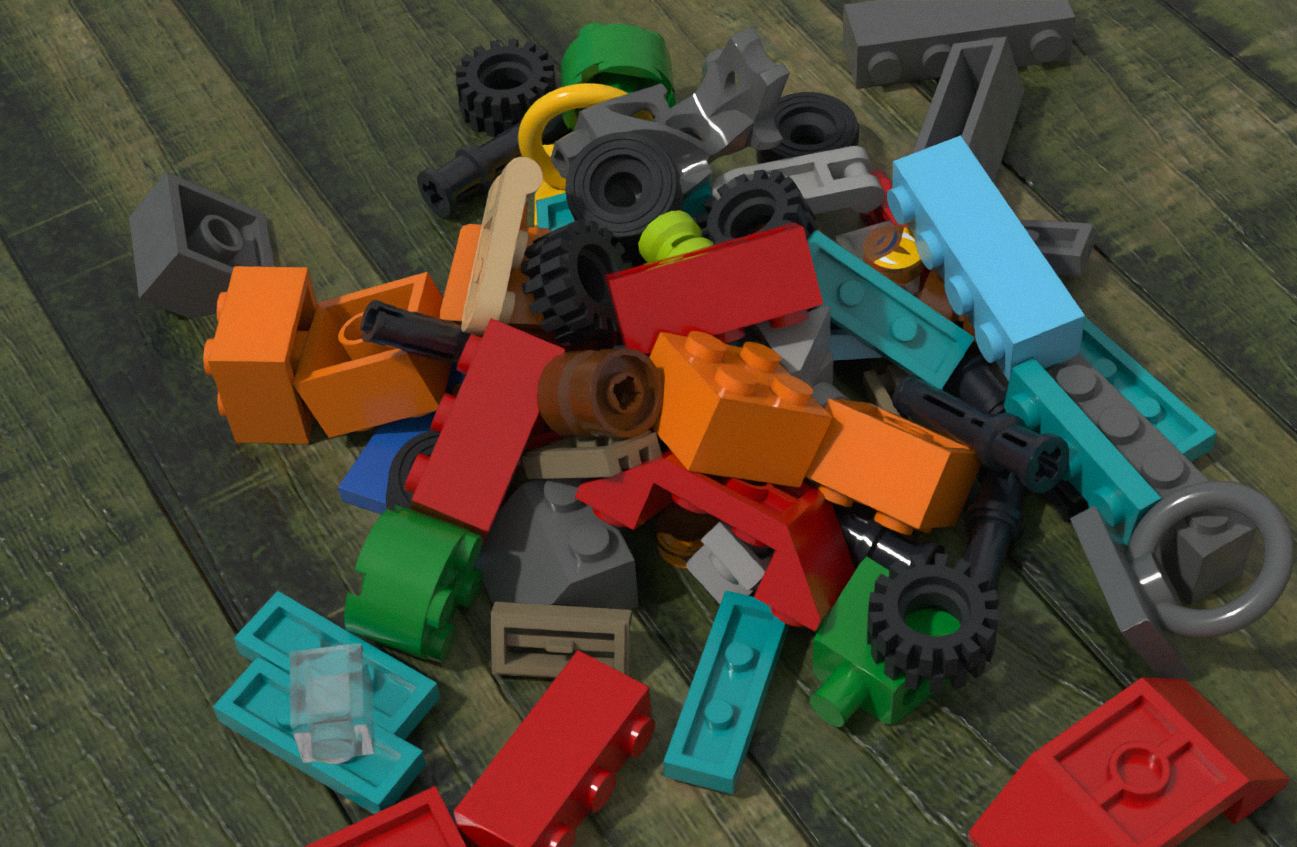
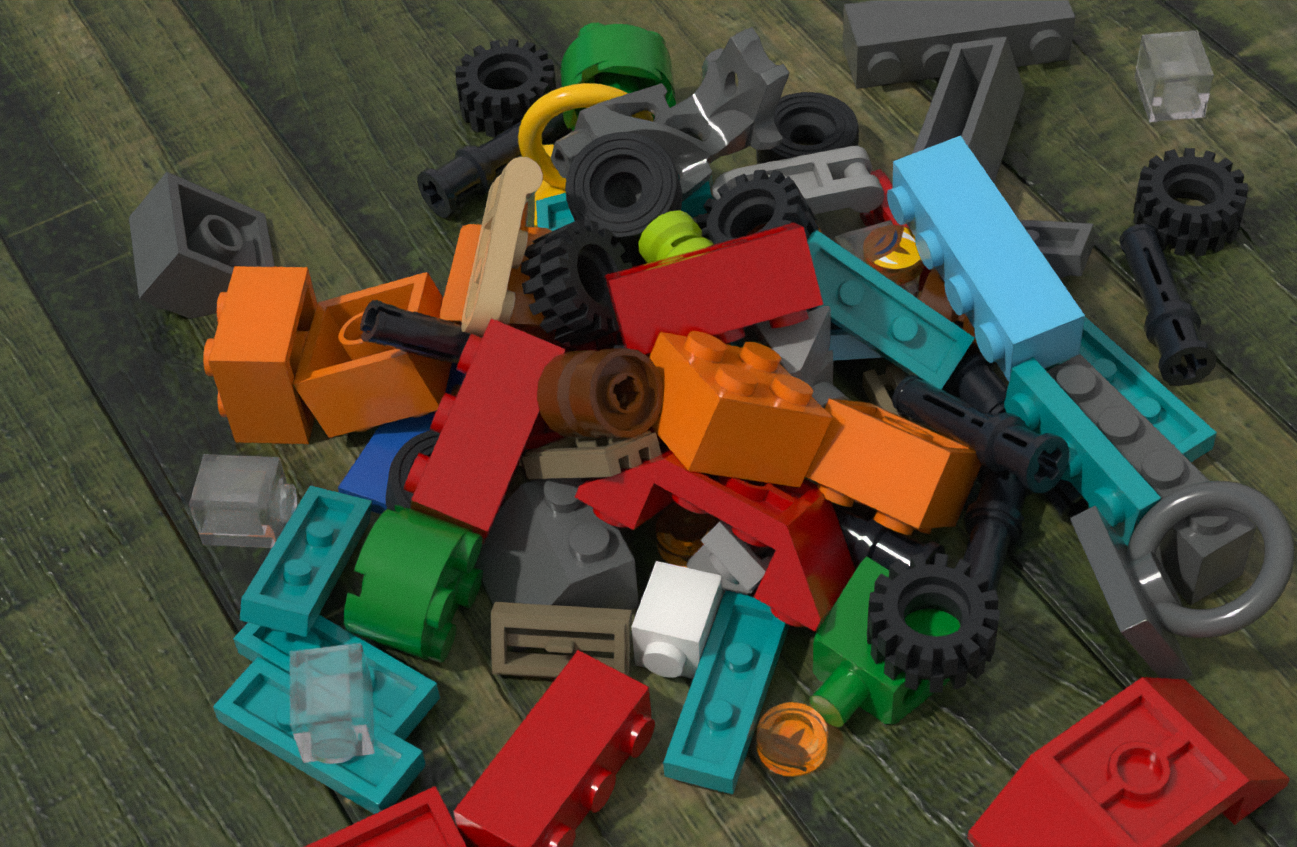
none -> clear brick [189,454,297,548]
none -> teal plate [240,486,372,637]
none -> white brick [631,561,723,679]
none -> clear orange tile [757,702,828,777]
none -> black pin [1119,224,1217,386]
none -> black tyre [1133,148,1248,257]
none -> clear brick [1134,30,1214,122]

